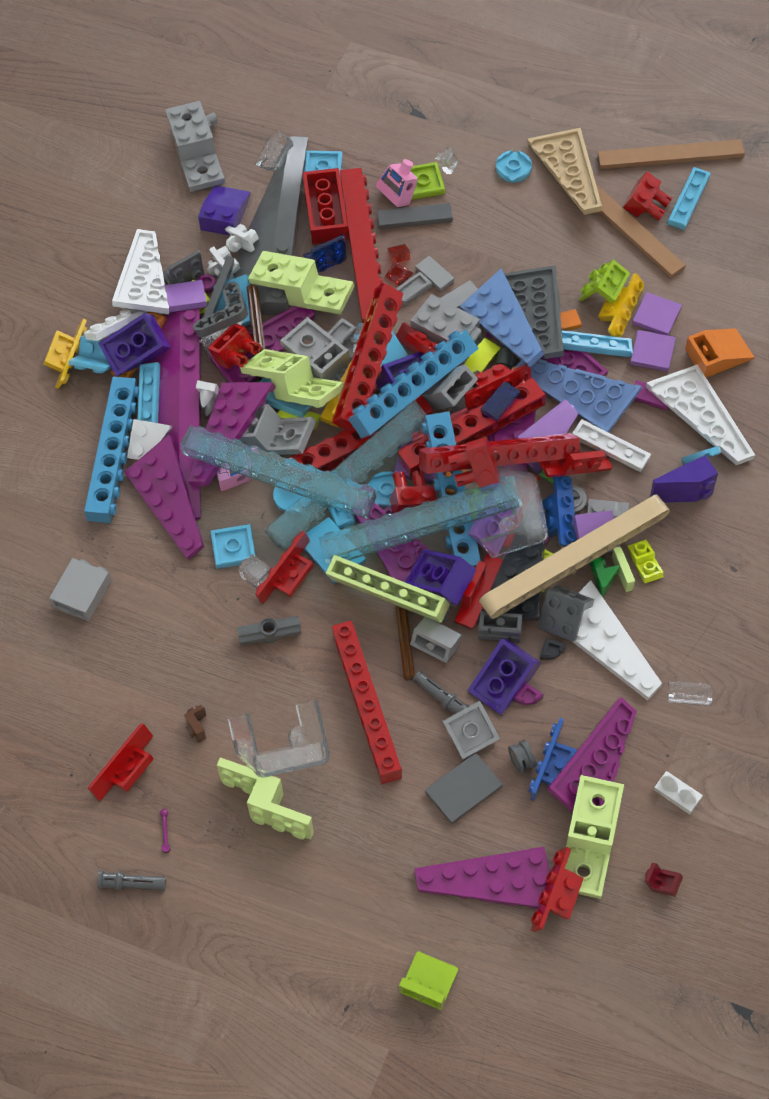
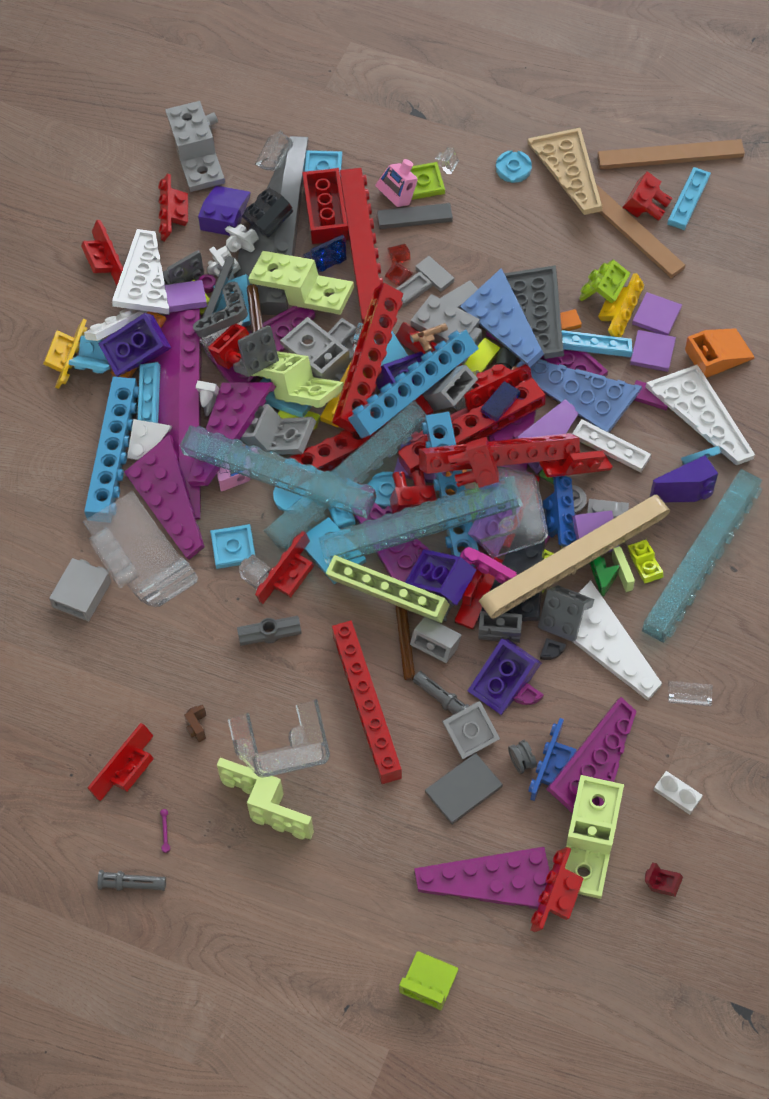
none -> red bracket [81,220,124,286]
none -> clear beam [83,491,198,607]
none -> red bracket [158,173,188,242]
none -> dark grey bracket [233,325,279,377]
none -> black piece [241,187,293,238]
none -> medium nougat hose [410,323,448,353]
none -> dark pink hinge [459,547,517,584]
none -> clear light blue brick [642,469,763,643]

